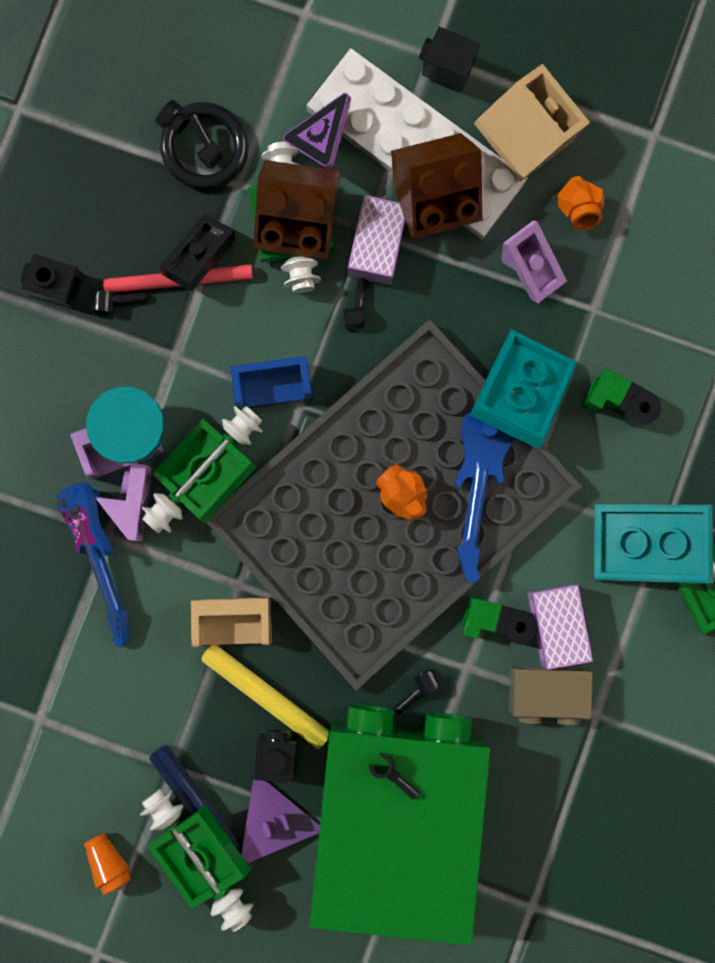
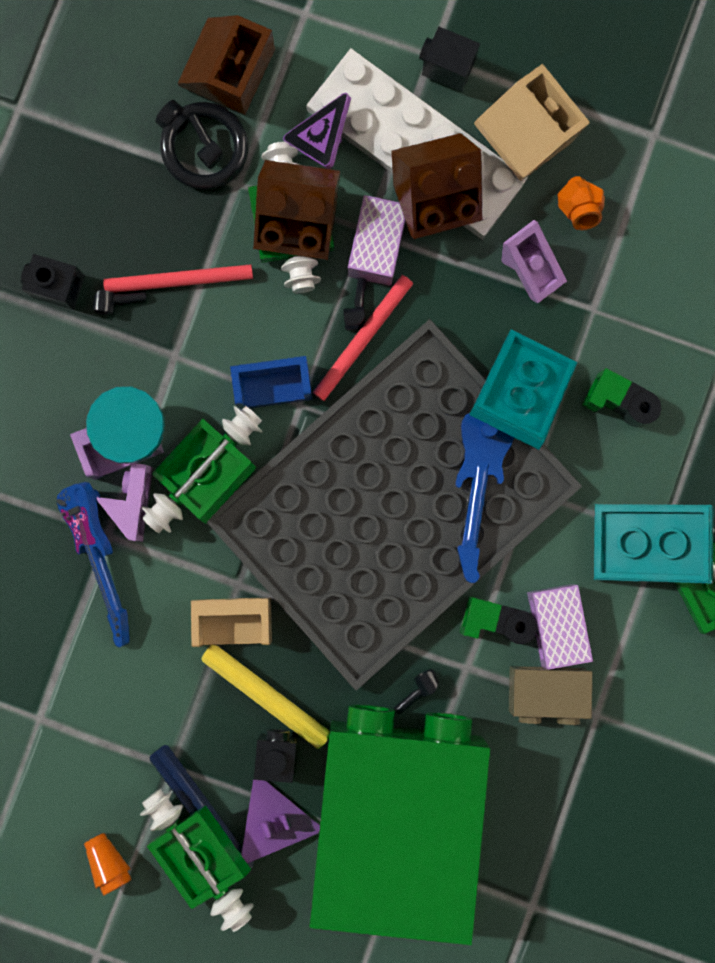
black plate [159,214,236,291] -> none
black hand [369,752,419,800] -> none
orange rock [376,464,427,520] -> none
none -> reddish brown slope [178,15,275,115]
none -> coral bar [312,275,413,401]

